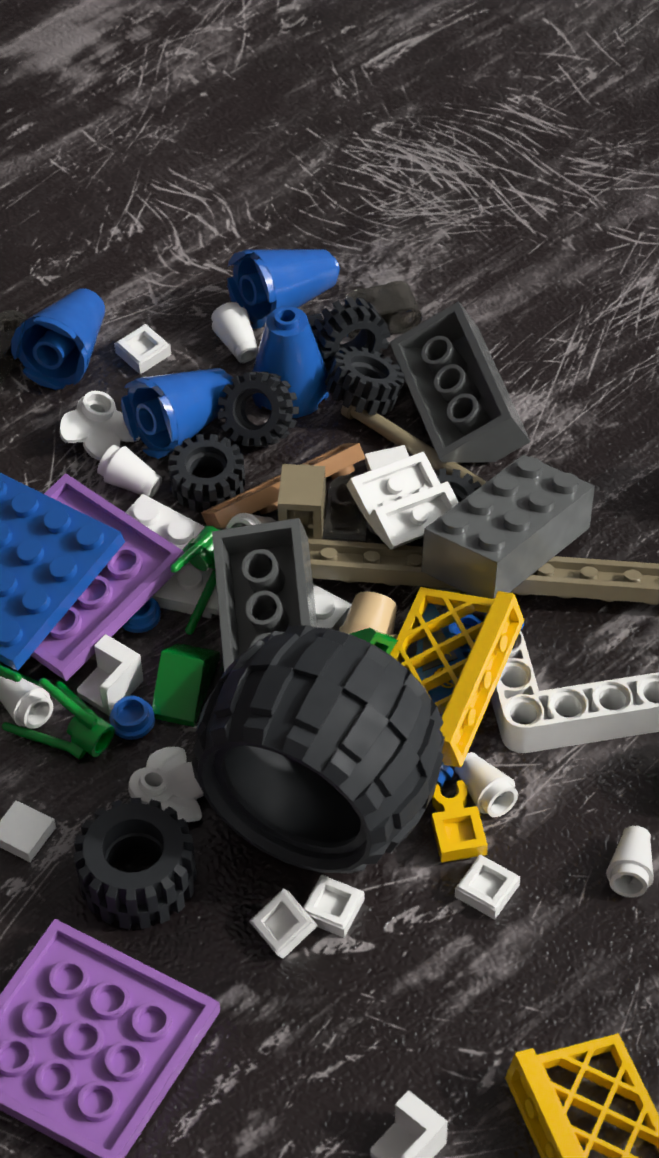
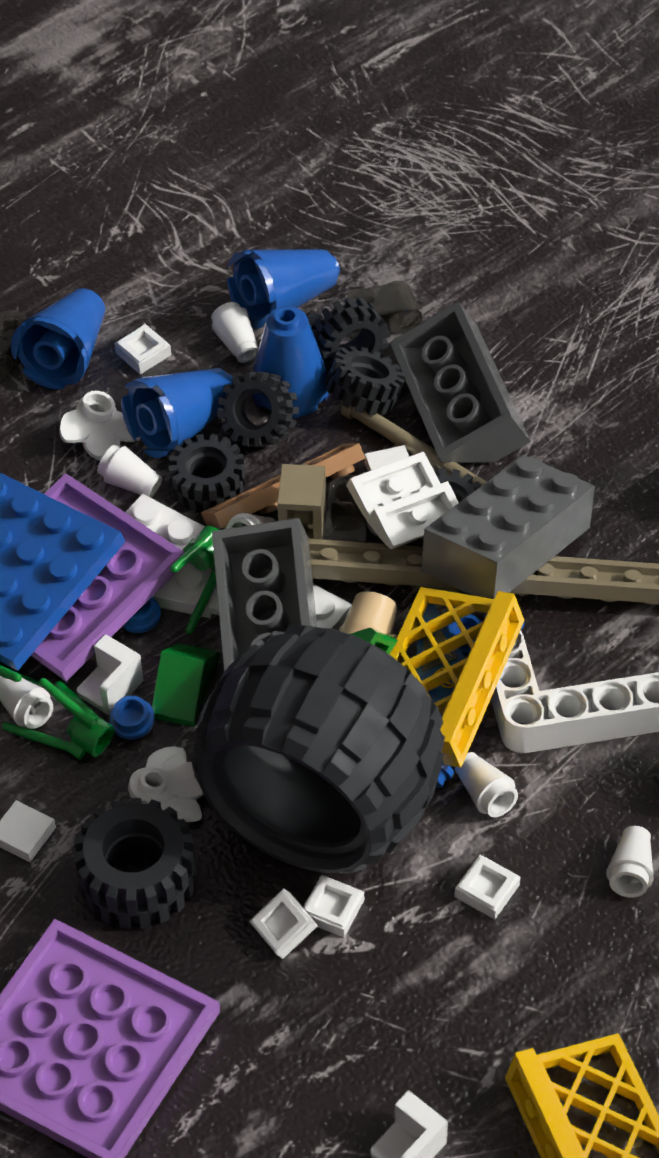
yellow plate [431,780,488,862] -> none

